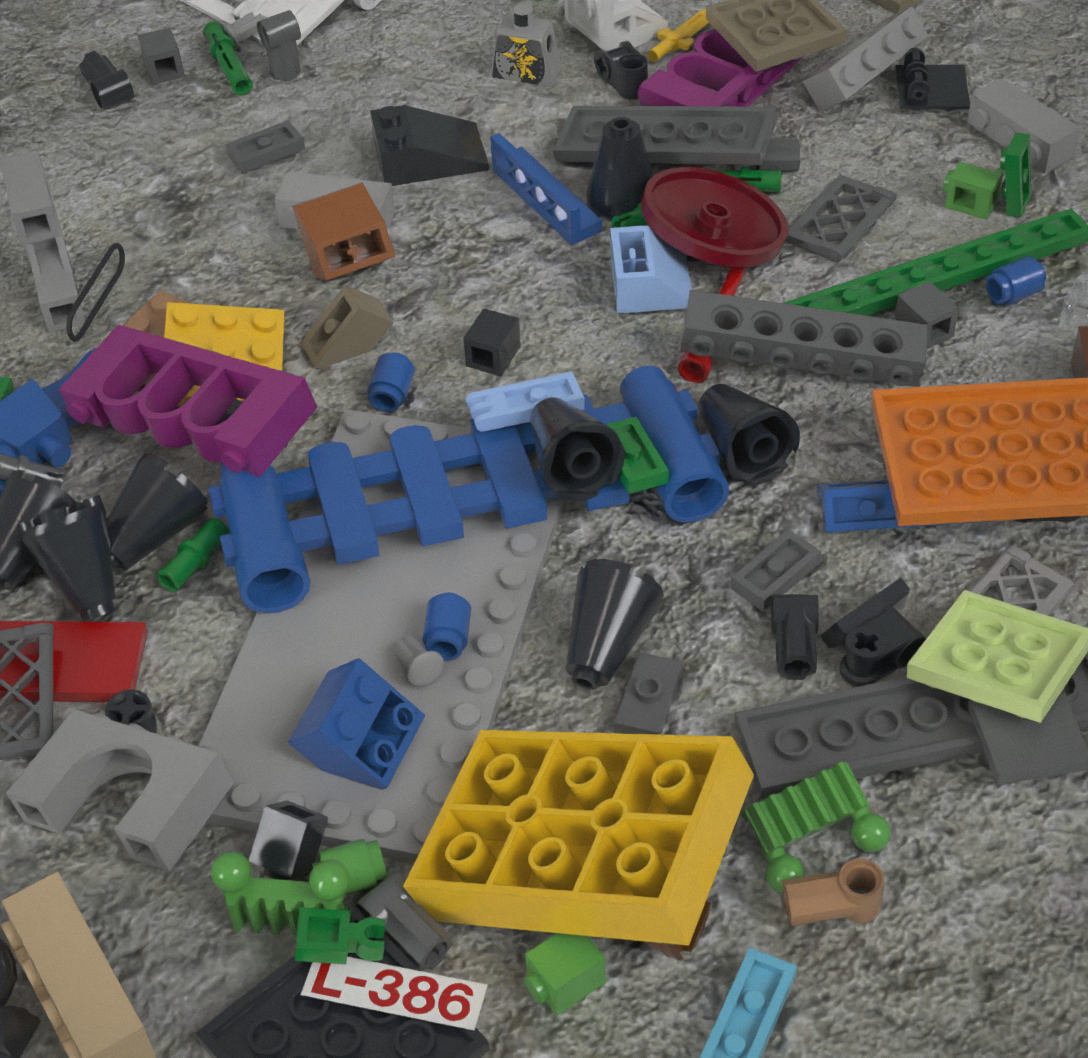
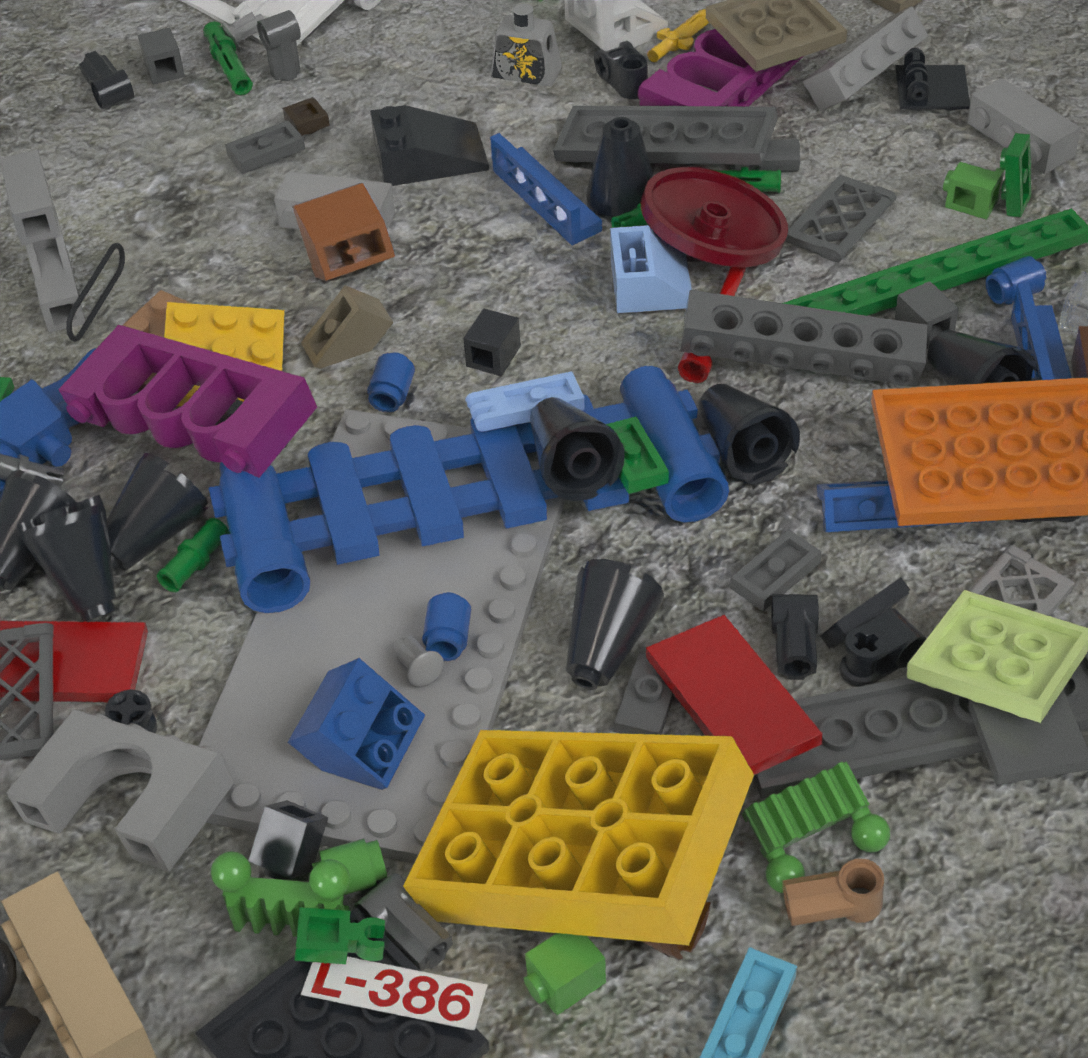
none -> dark brown plate [282,97,330,136]
none -> red tile [646,615,823,775]
none -> black cone [927,330,1038,385]
none -> blue fence [1011,283,1072,381]

